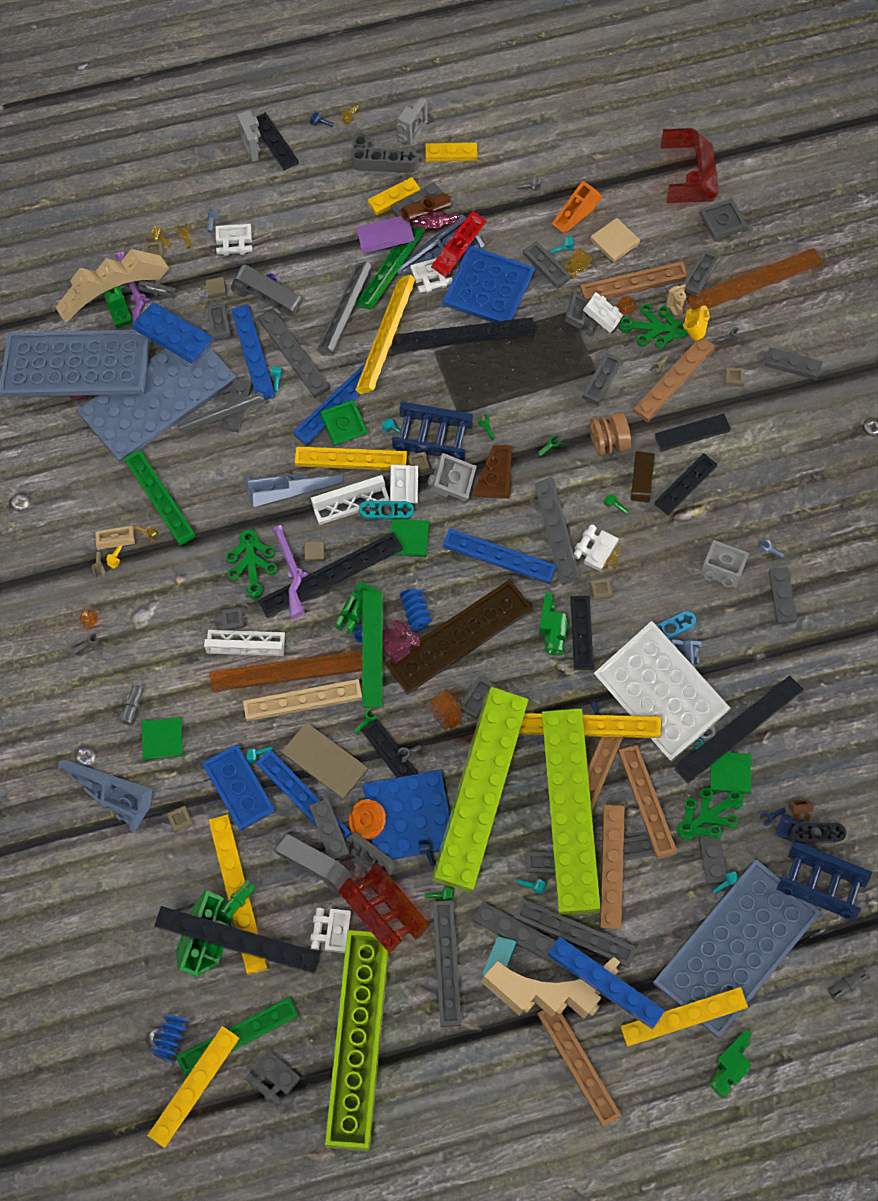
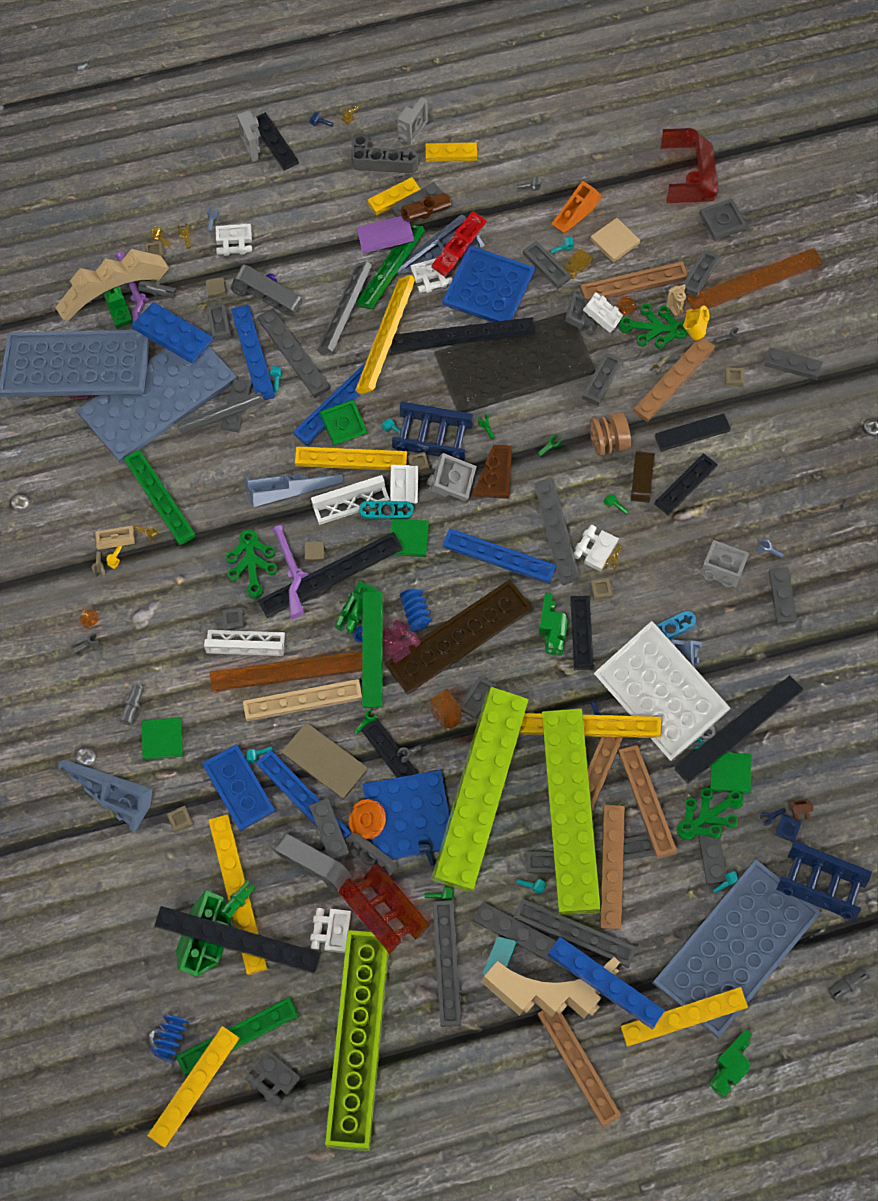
clear pink plate [413,211,459,229] -> none
black beam [788,823,846,843] -> none

